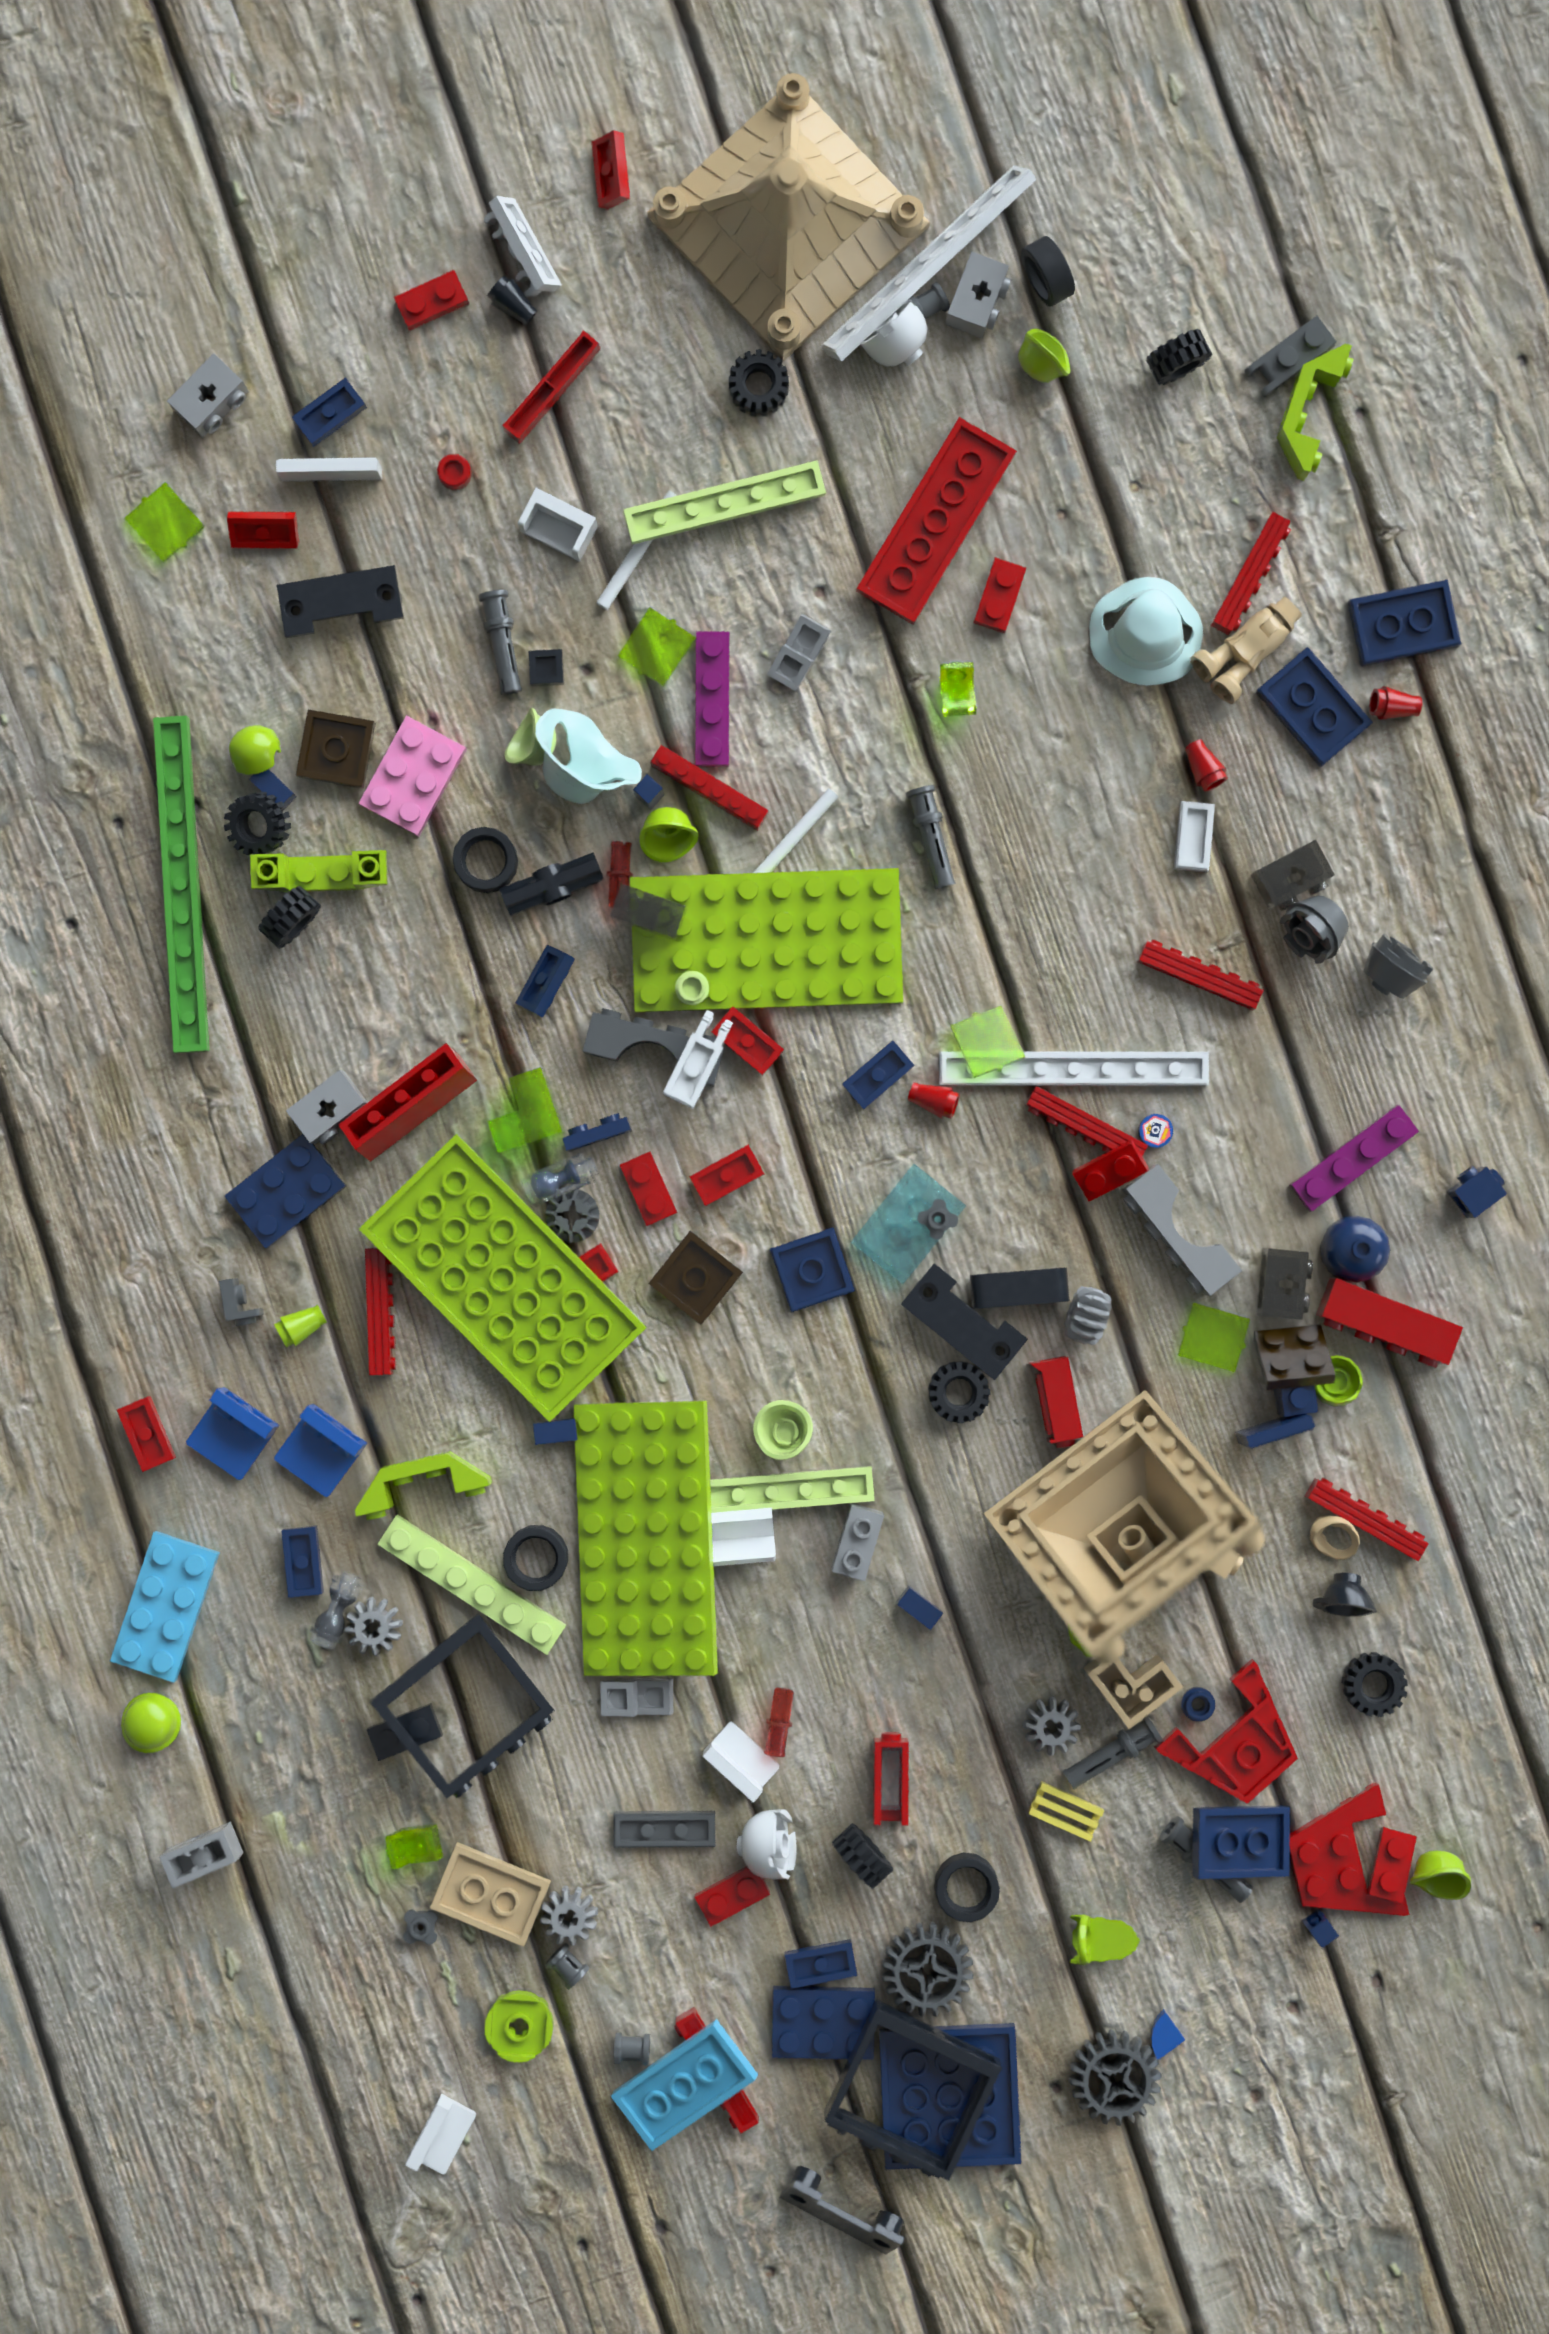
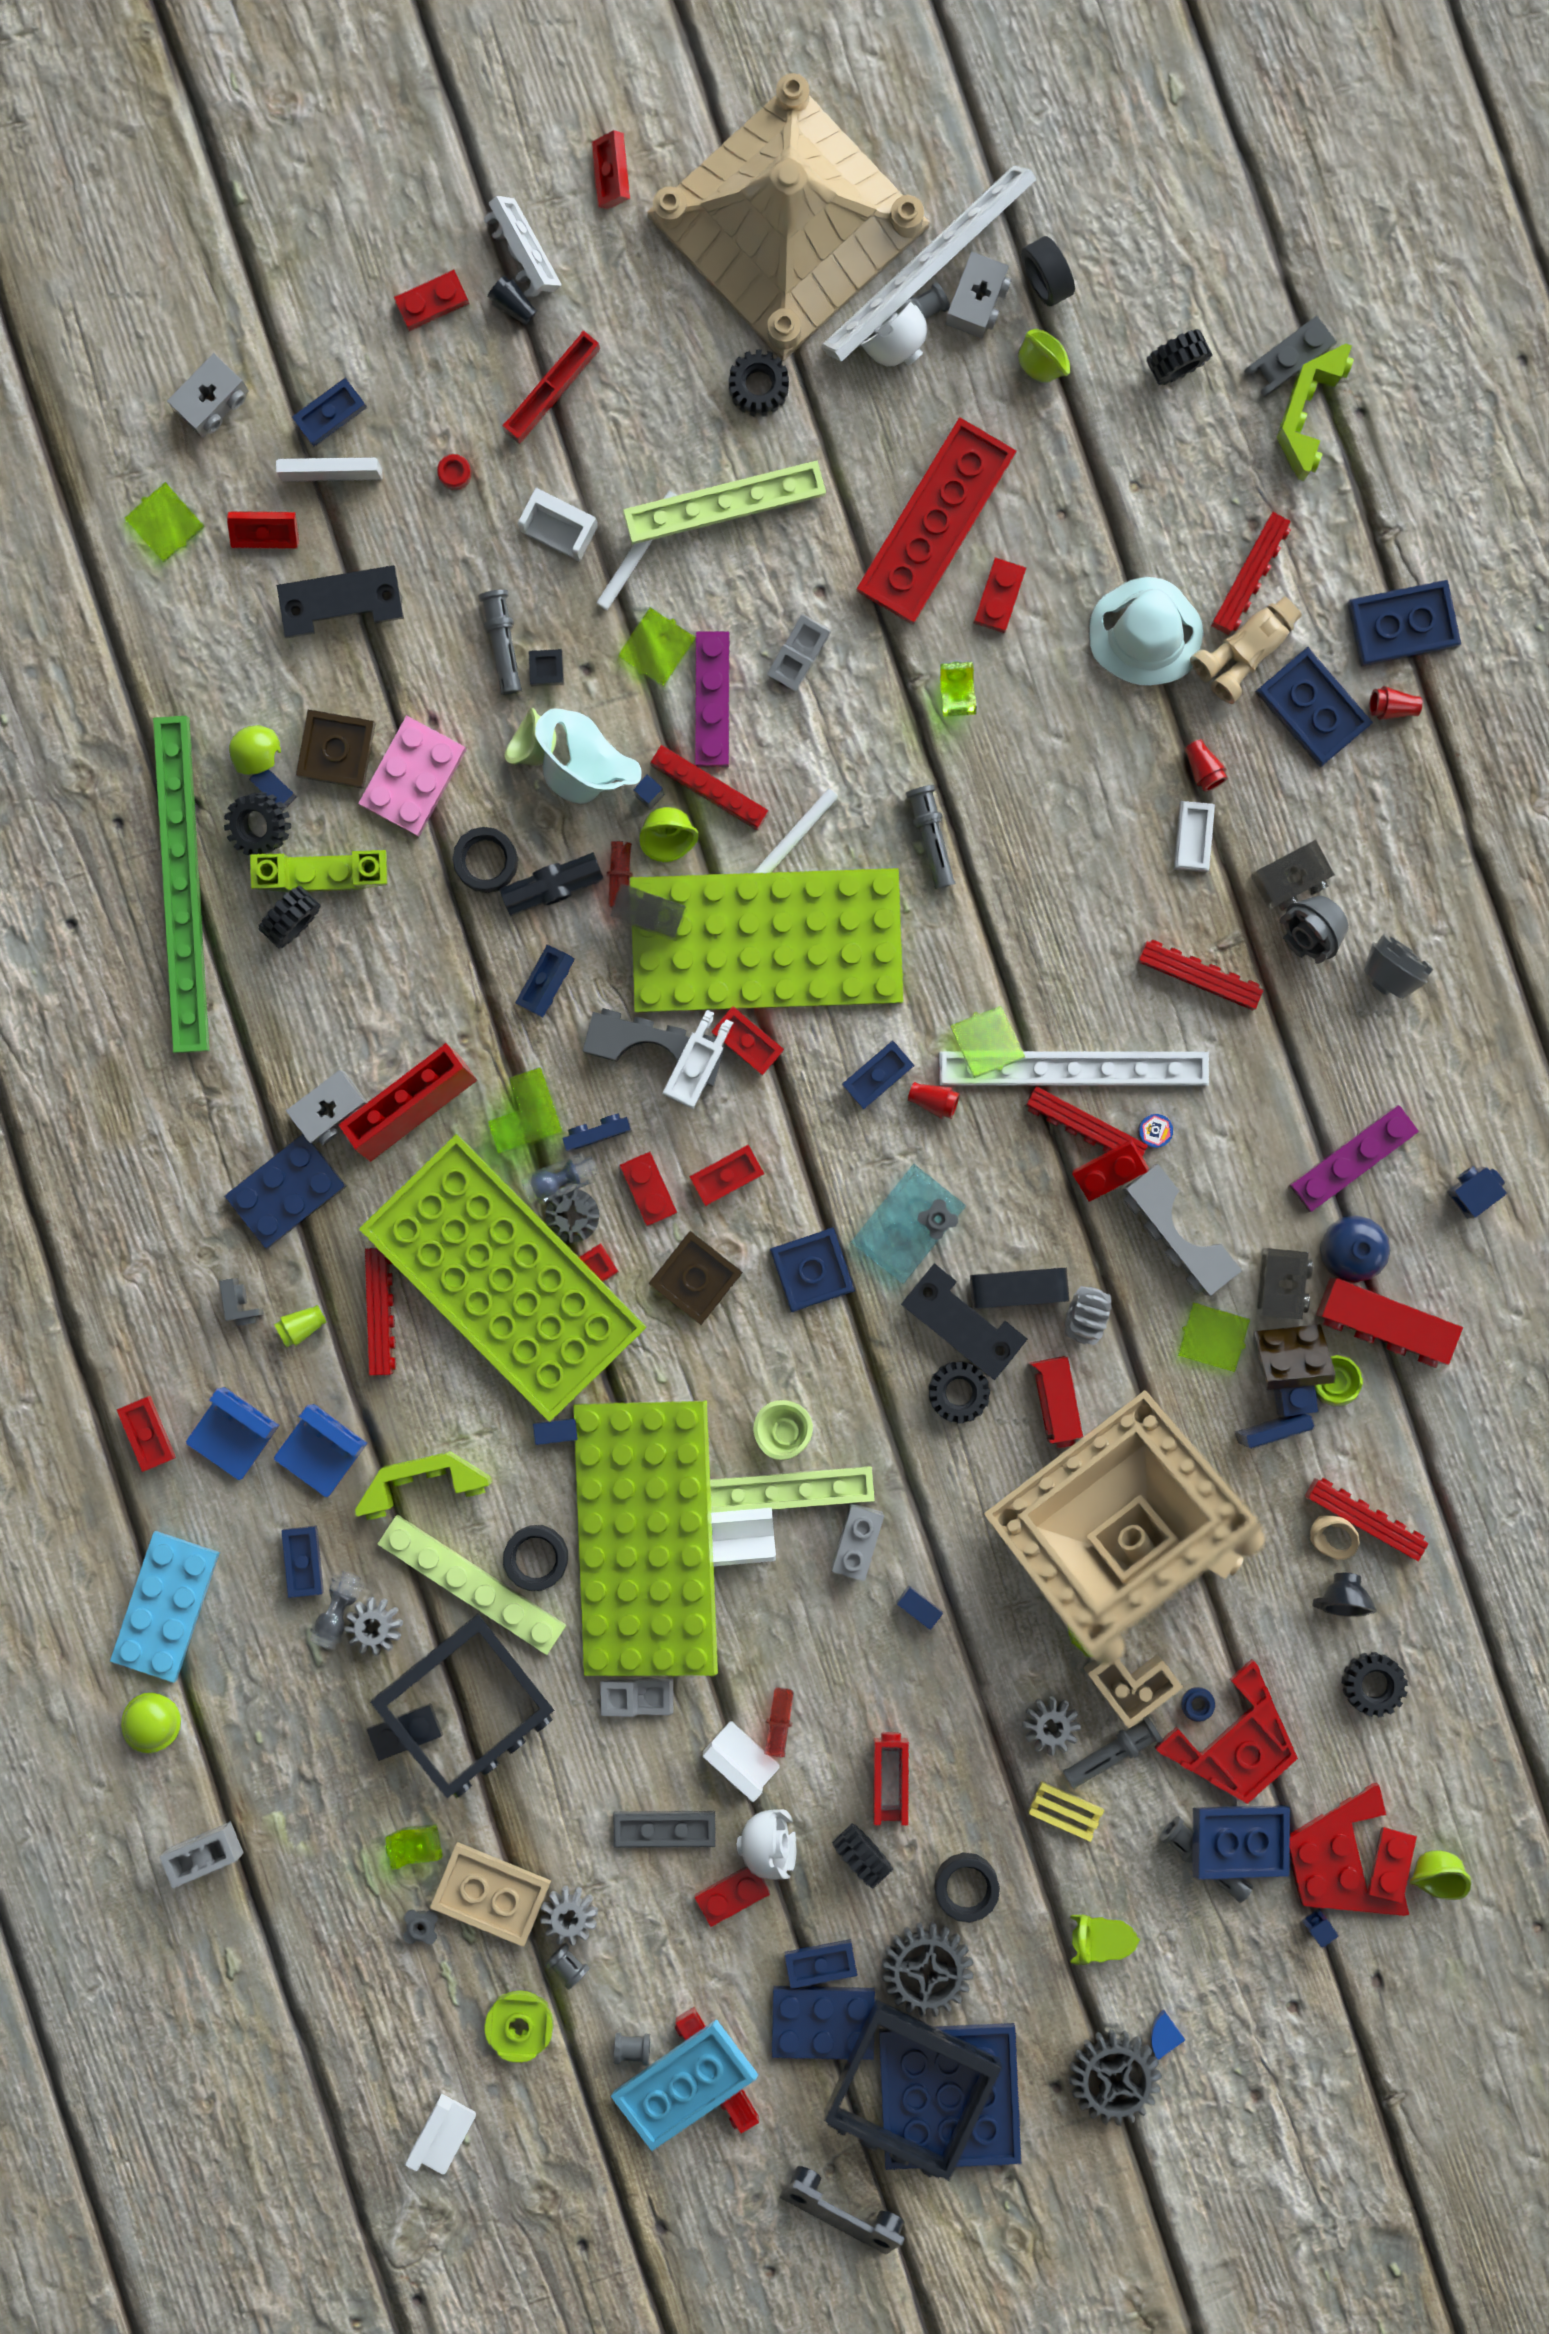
yellowish green plate [675,971,709,1005] -> none

